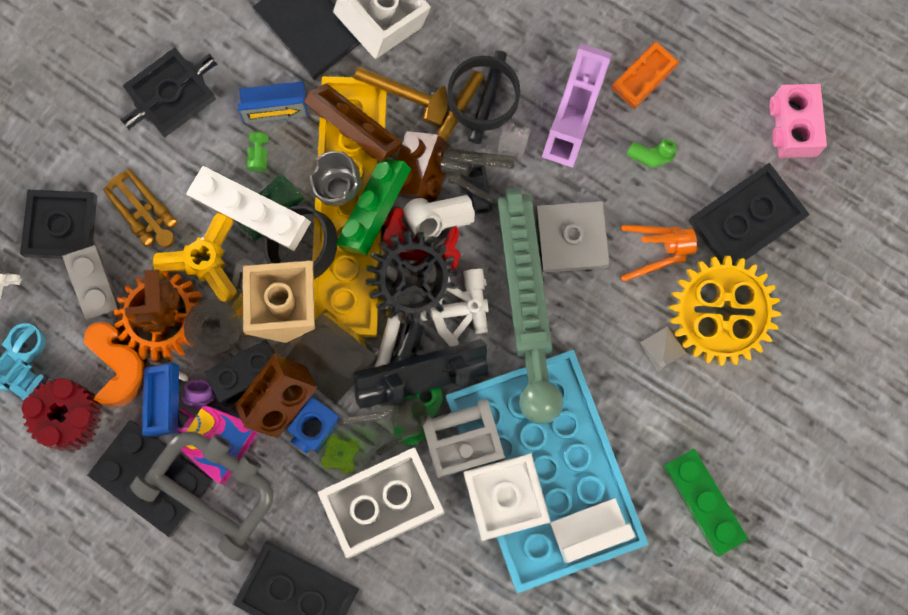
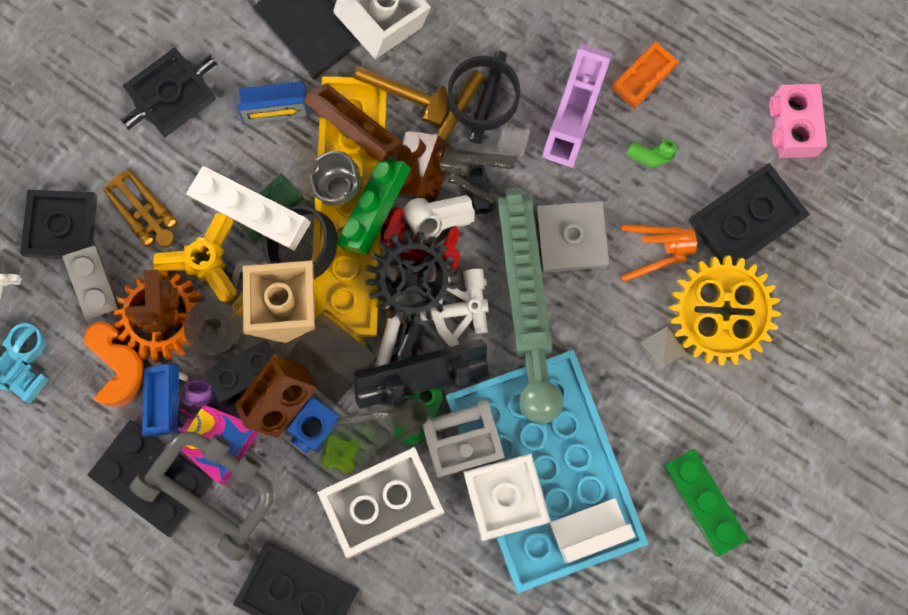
dark red brick [21,378,102,451] -> none
bright green piece [247,132,269,172] -> none

